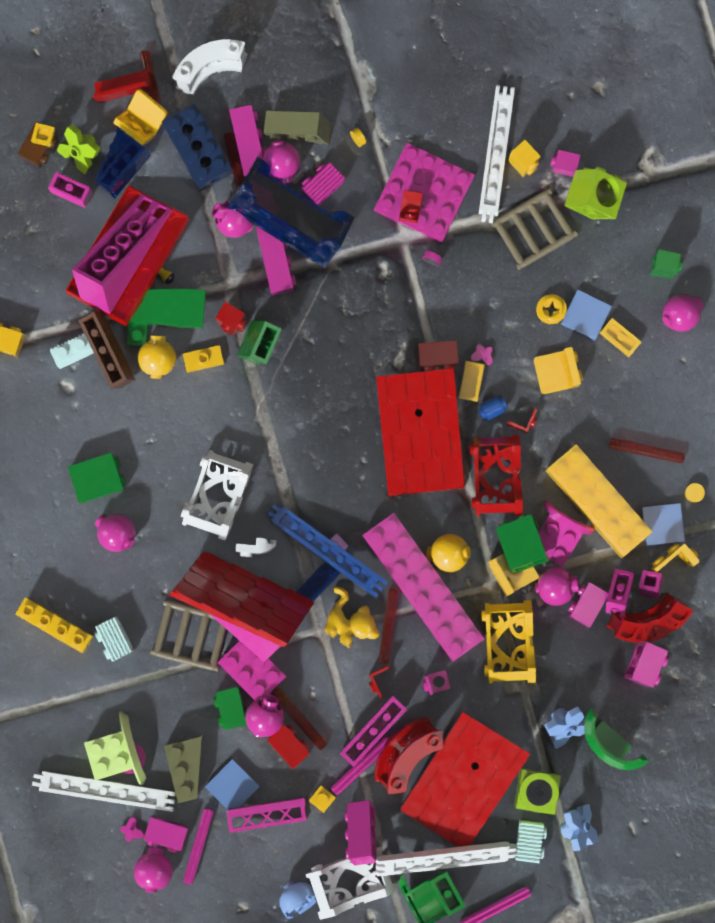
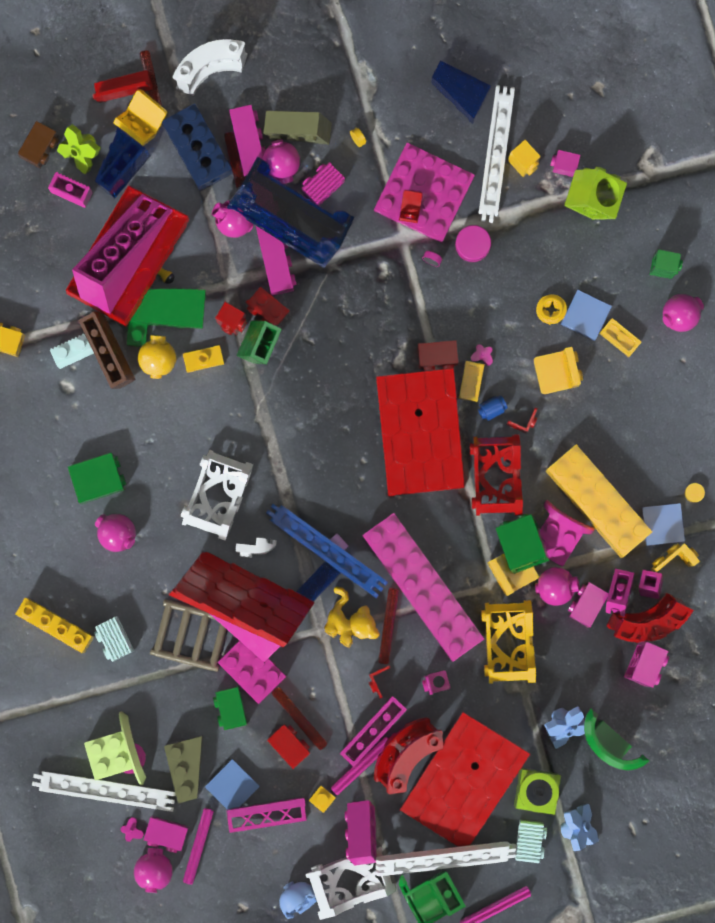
yellow plate [31,123,55,147] -> none
dark pink brick [245,694,284,738] -> none
yellow brick [427,534,471,572] -> none
dark tan bar [490,188,578,270] -> none
clear red axle [609,438,685,463] -> none
none -> red bracket [245,286,290,326]
none -> clear blue wedge [431,60,491,124]
none -> dark pink head [455,225,491,262]

